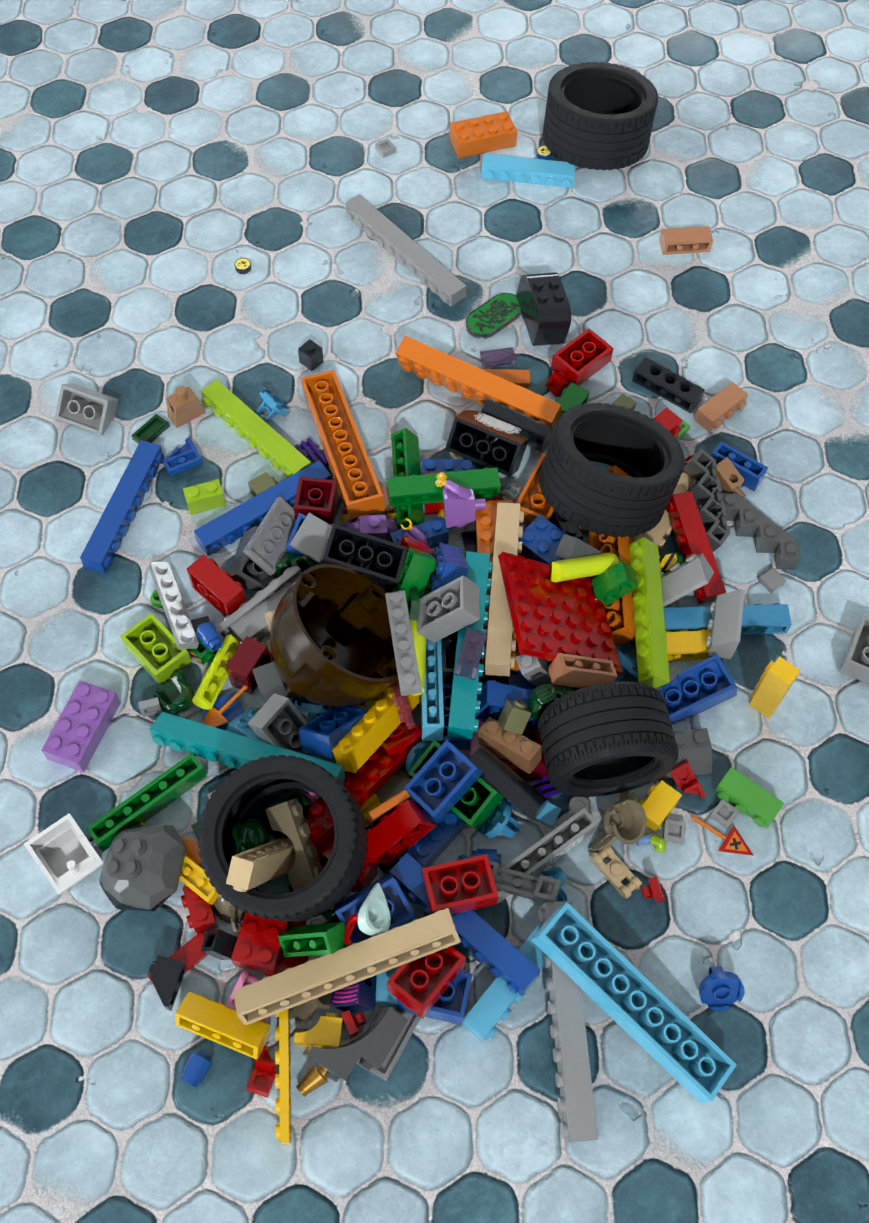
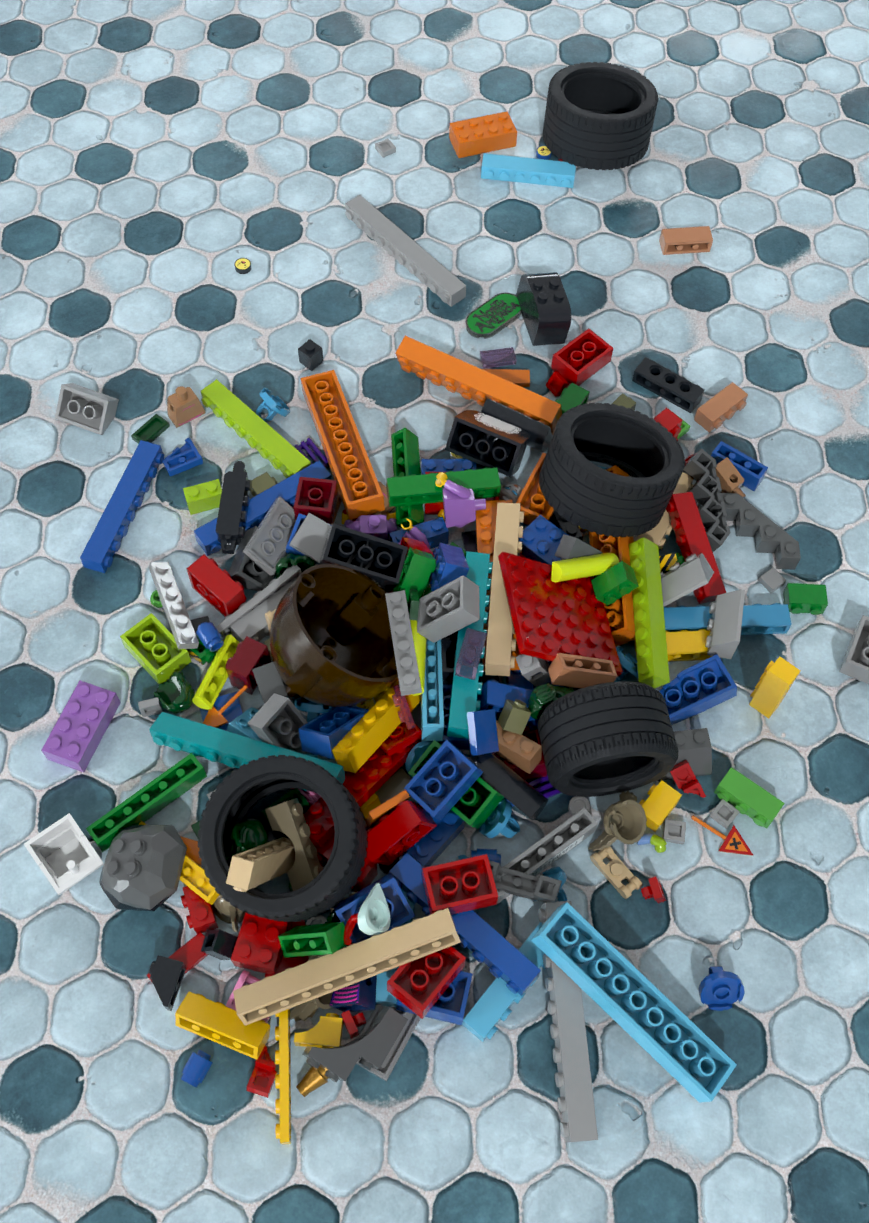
medium azure tile [534,802,561,828] -> none
none -> black hinge [215,461,252,554]
none -> blue tile [467,709,499,756]
none -> green brick [783,583,828,615]

